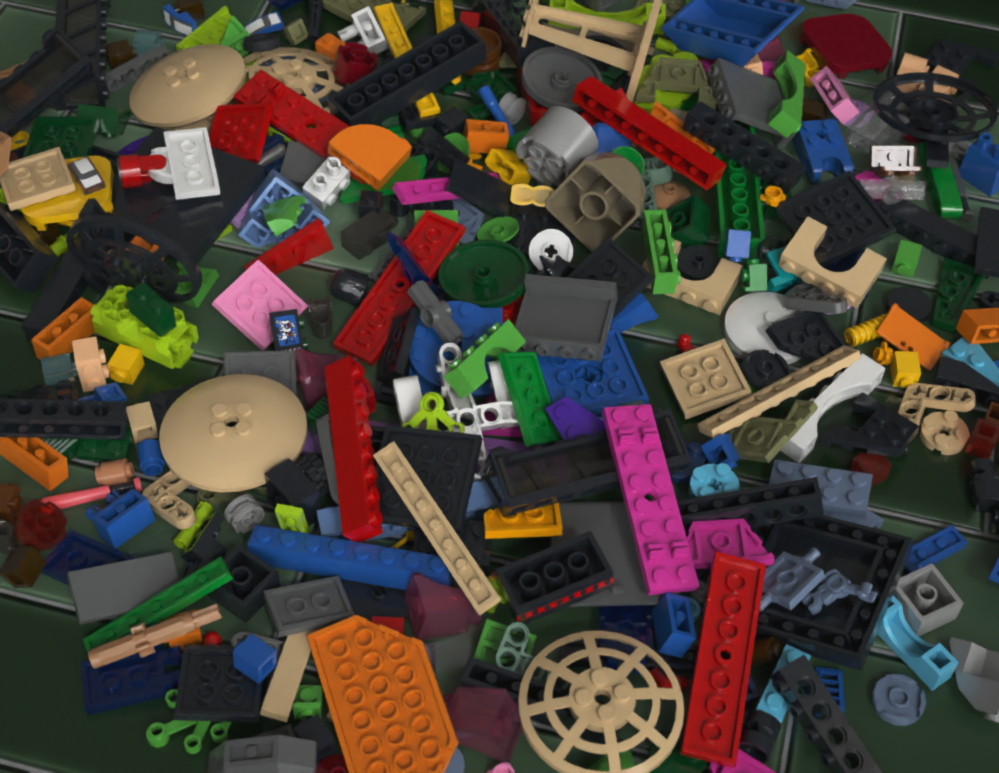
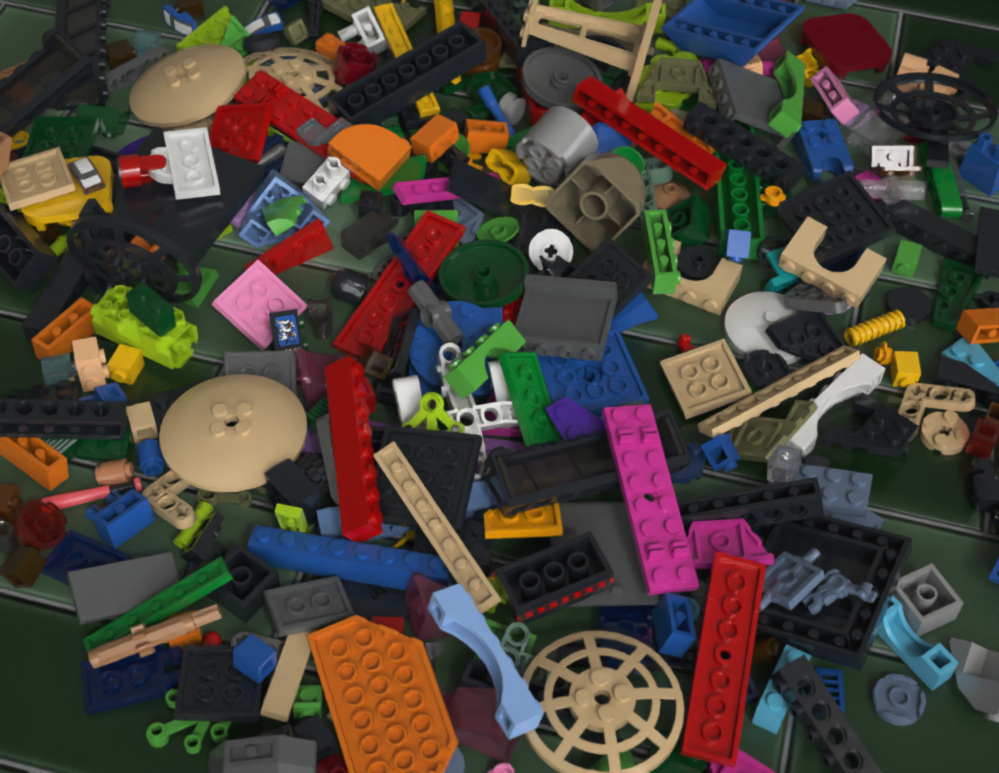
light grey wheel [224,494,265,534] -> none
red arm [650,667,689,692] -> none
medium azure brick [686,463,740,499] -> none
black wheel [739,710,782,763] -> none
brick [740,258,767,292] -> none
clear red brick [850,453,892,486] -> none
orange door [876,303,950,372] -> none
blue tile [903,525,968,575] -> none
none -> clear light blue tile [296,117,353,146]
none -> dark brown brick [358,344,394,380]
none -> orange brick [410,114,459,163]
none -> light blue arch [427,583,544,740]
none -> clear brick [767,444,801,484]
none -> black tile [802,454,830,468]

